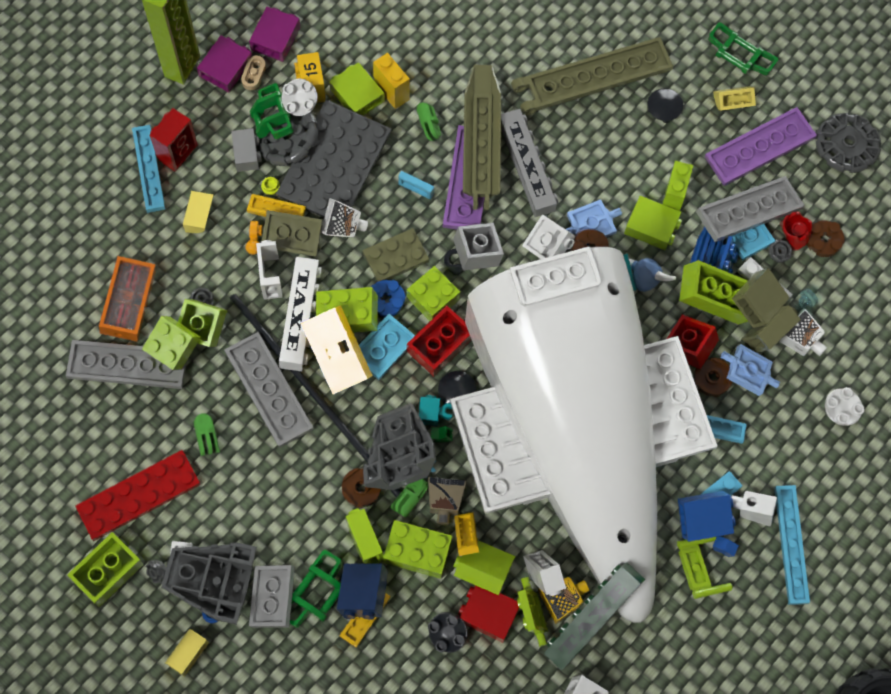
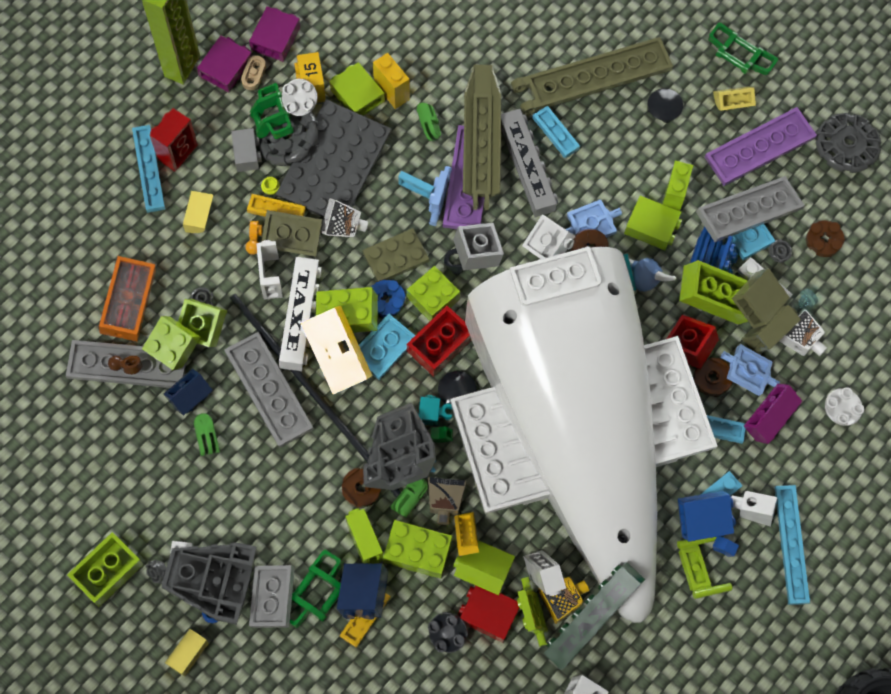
red plate [75,450,201,542] -> none
red hair [779,211,812,251] -> none
none -> reddish brown plate [108,355,142,375]
none -> dark blue brick [163,369,213,416]
none -> light blue plate [429,166,452,226]
none -> medium azure plate [533,106,580,158]
none -> magenta brick [744,384,802,444]

